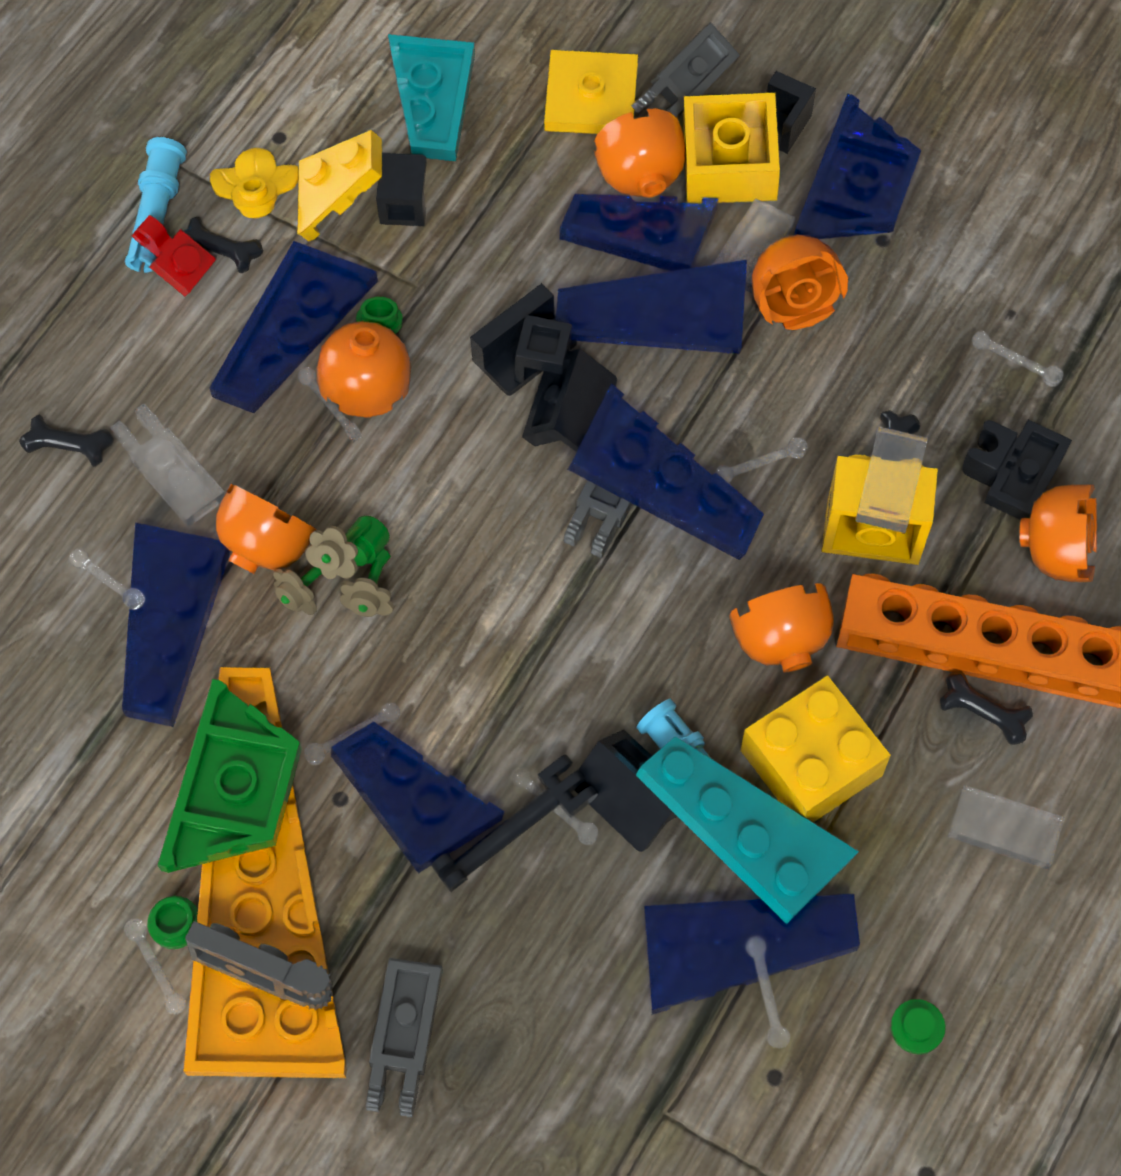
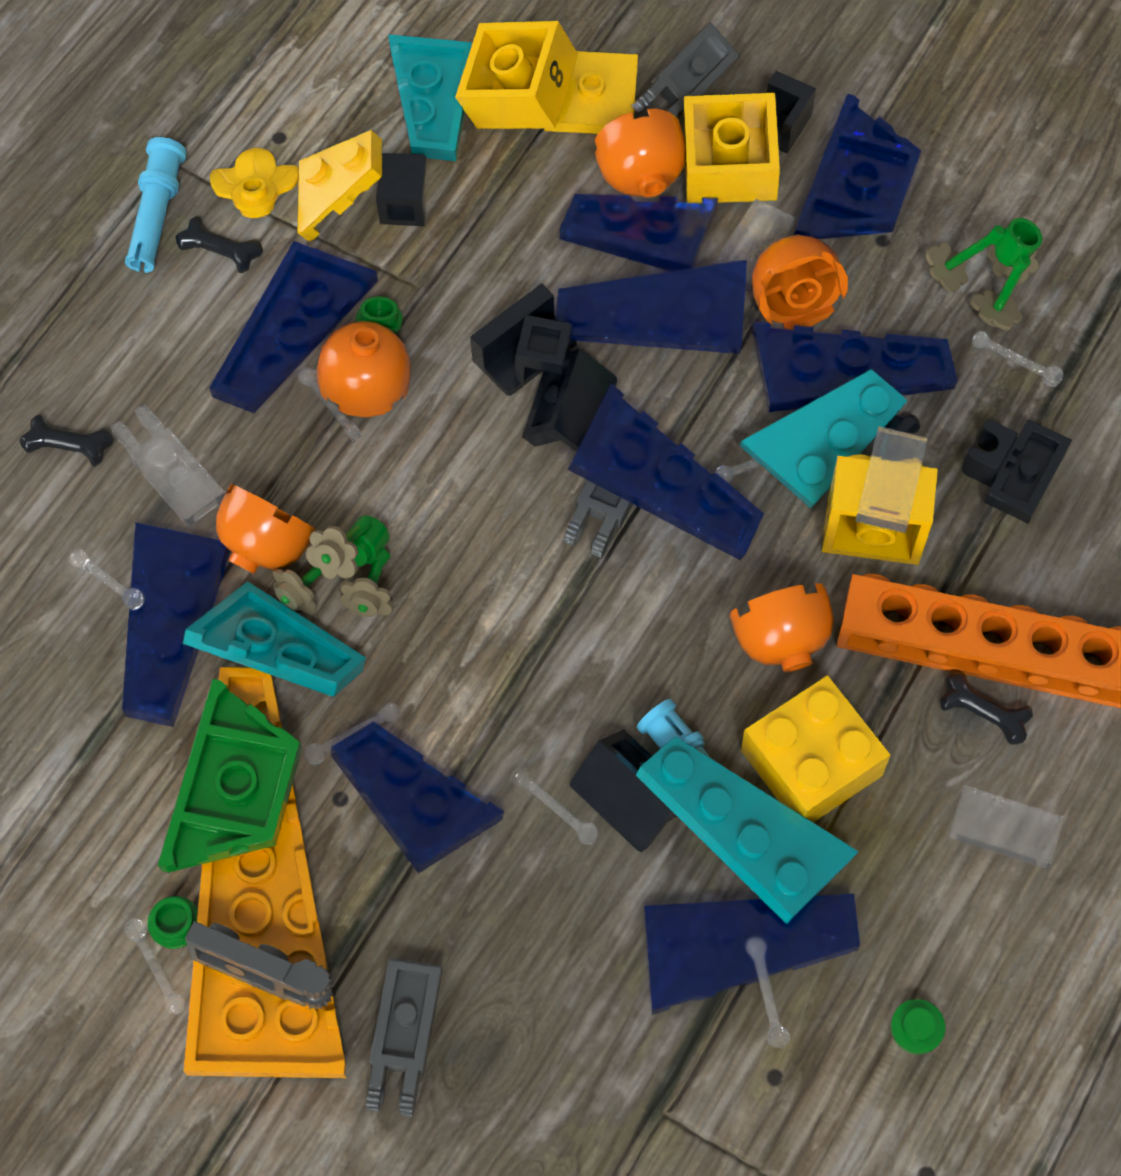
red plate [131,215,216,297] -> none
black hinge [431,755,598,892] -> none
orange cylinder [1020,485,1097,582] -> none
none -> teal wing [183,581,366,697]
none -> yellow brick [455,21,578,129]
none -> teal wing [739,369,908,508]
none -> clear blue wing [753,322,958,412]
none -> plant [926,218,1043,330]

